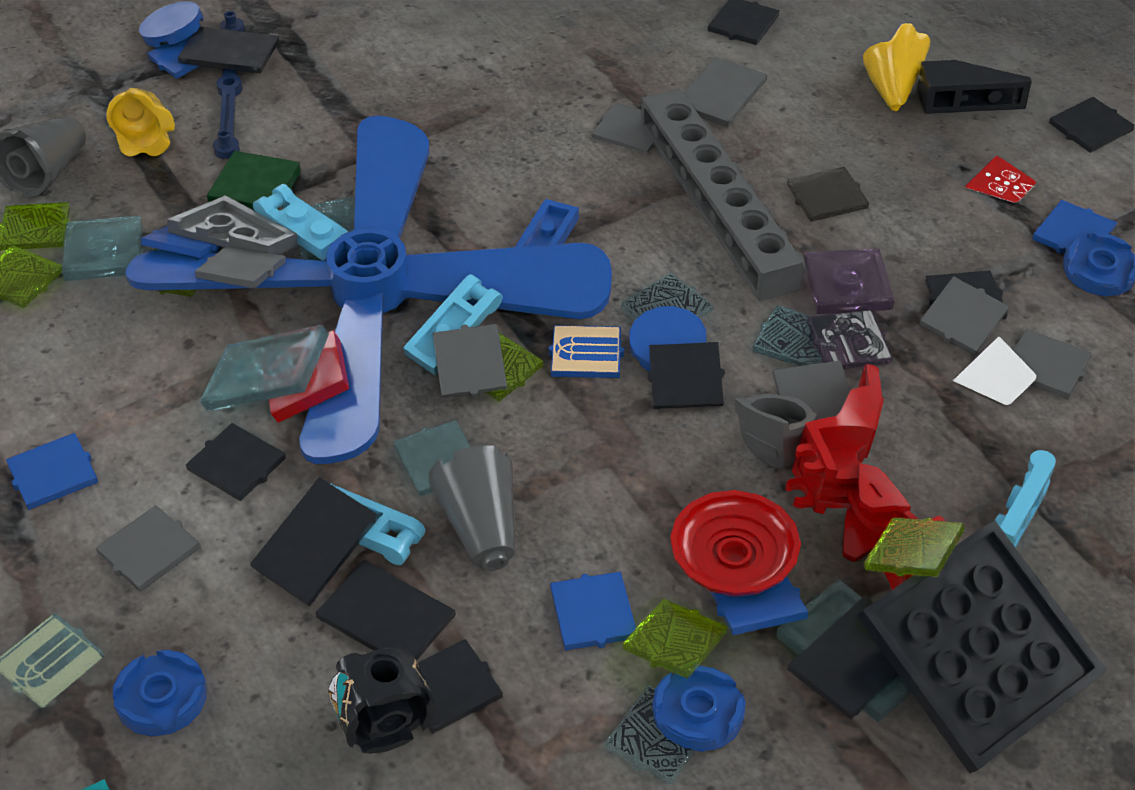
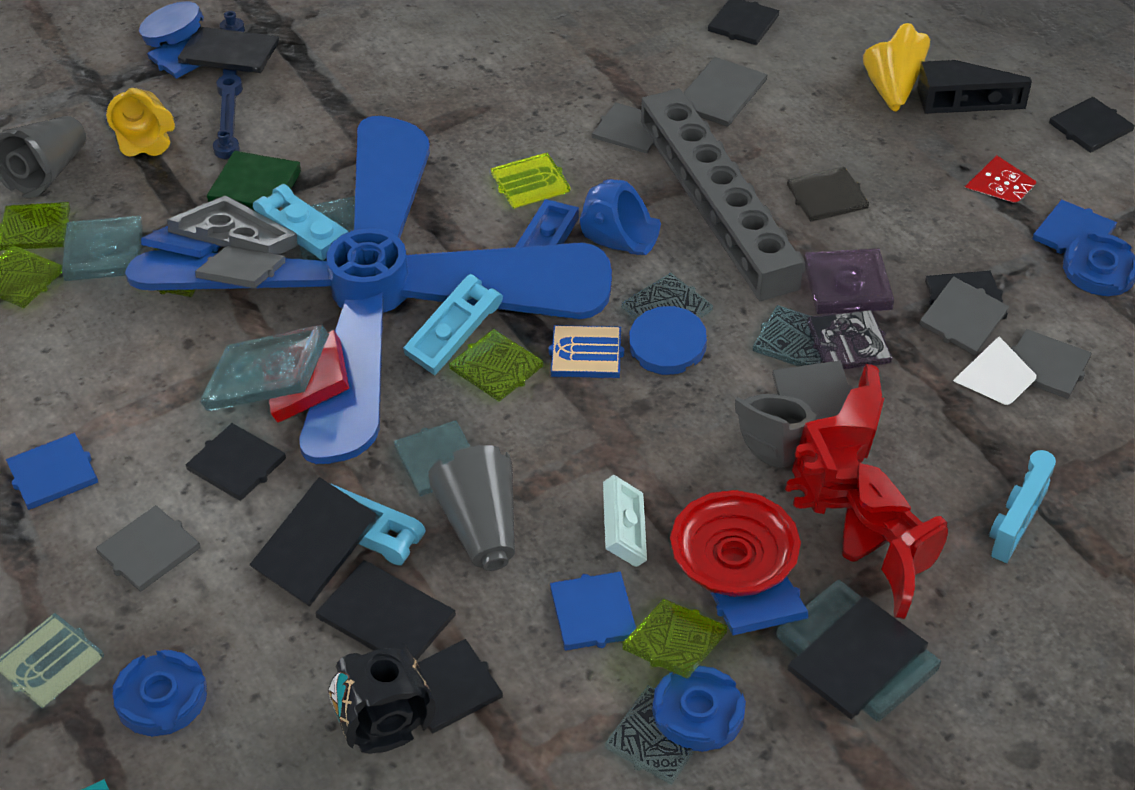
dark grey piece [433,324,507,398] -> none
black piece [647,342,725,409] -> none
black plate [856,520,1107,774] -> none
clear neon green piece [864,518,965,577] -> none
none -> clear neon green piece [491,152,570,209]
none -> blue helmet [580,179,661,255]
none -> light aqua plate [603,475,647,567]

